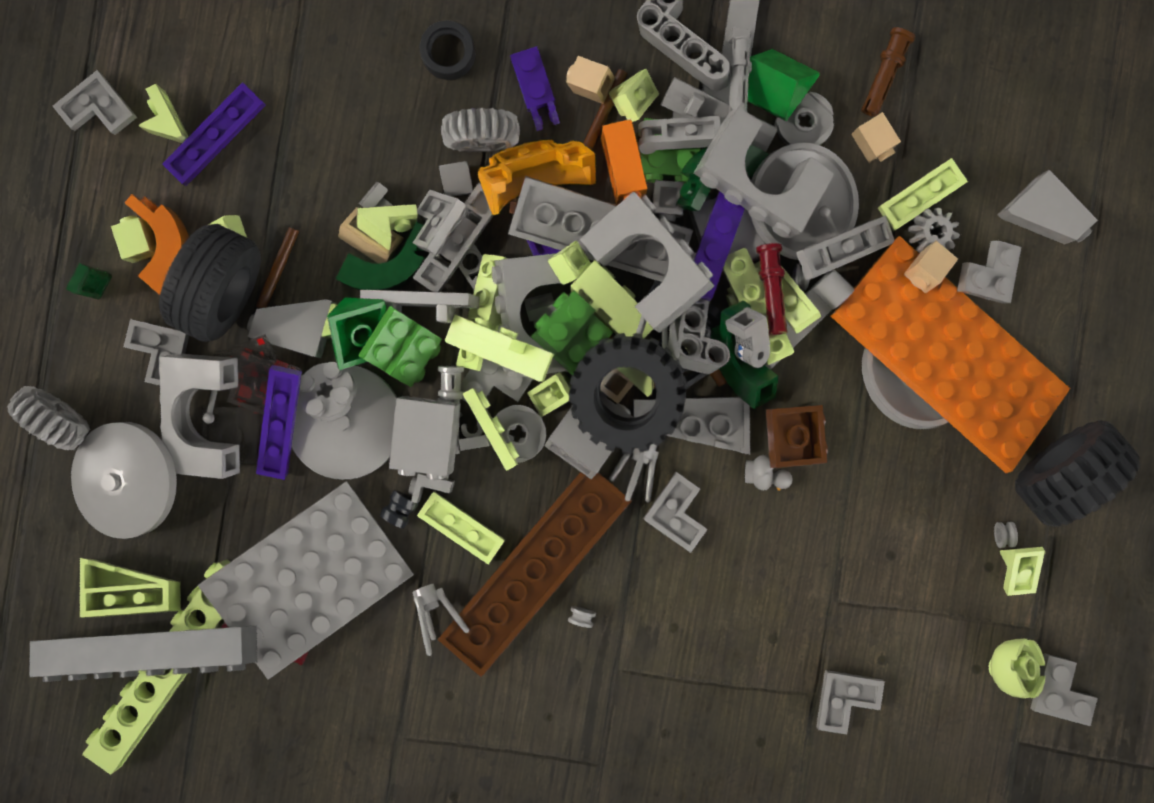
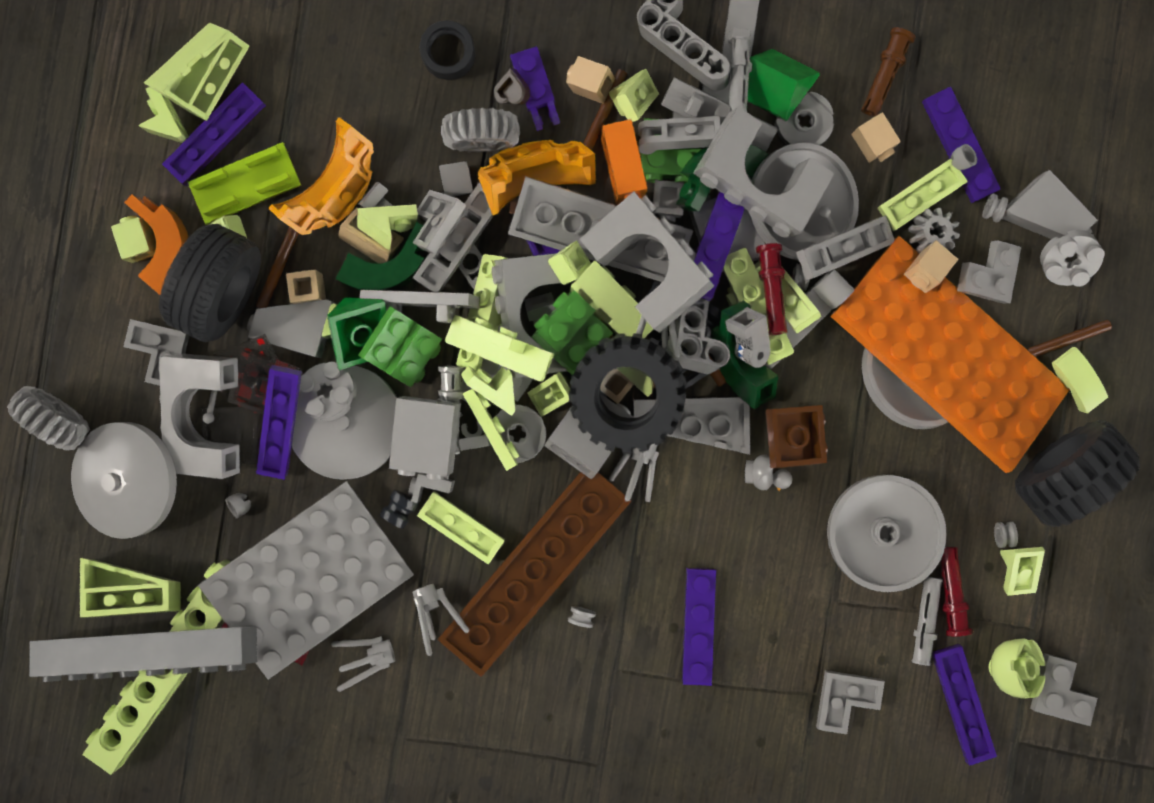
light grey plate [53,70,137,135] -> none
dark green plate [66,263,112,300] -> none
light grey plate [643,472,707,553] -> none
none -> yellowish green wedge [144,23,249,121]
none -> lime brick [188,142,301,225]
none -> light grey hinge [225,493,251,518]
none -> light orange windscreen [268,117,374,235]
none -> tan brick [286,270,326,304]
none -> light grey plant [331,636,395,692]
none -> yellowish green slope [461,365,515,416]
none -> dark brown tile [494,68,530,105]
none -> dark purple plate [682,568,716,686]
none -> light grey dish [827,475,946,592]
none -> light grey pin [912,577,943,666]
none -> dark purple plate [922,86,1001,204]
none -> dark purple plate [932,644,997,766]
none -> dark red pin [940,547,973,637]
none -> light grey hinge [951,144,977,170]
none -> light grey bush [982,193,1008,223]
none -> reddish brown bar [1026,320,1112,357]
none -> light grey plate [1040,230,1105,287]
none -> yellowish green slope [1052,347,1108,414]

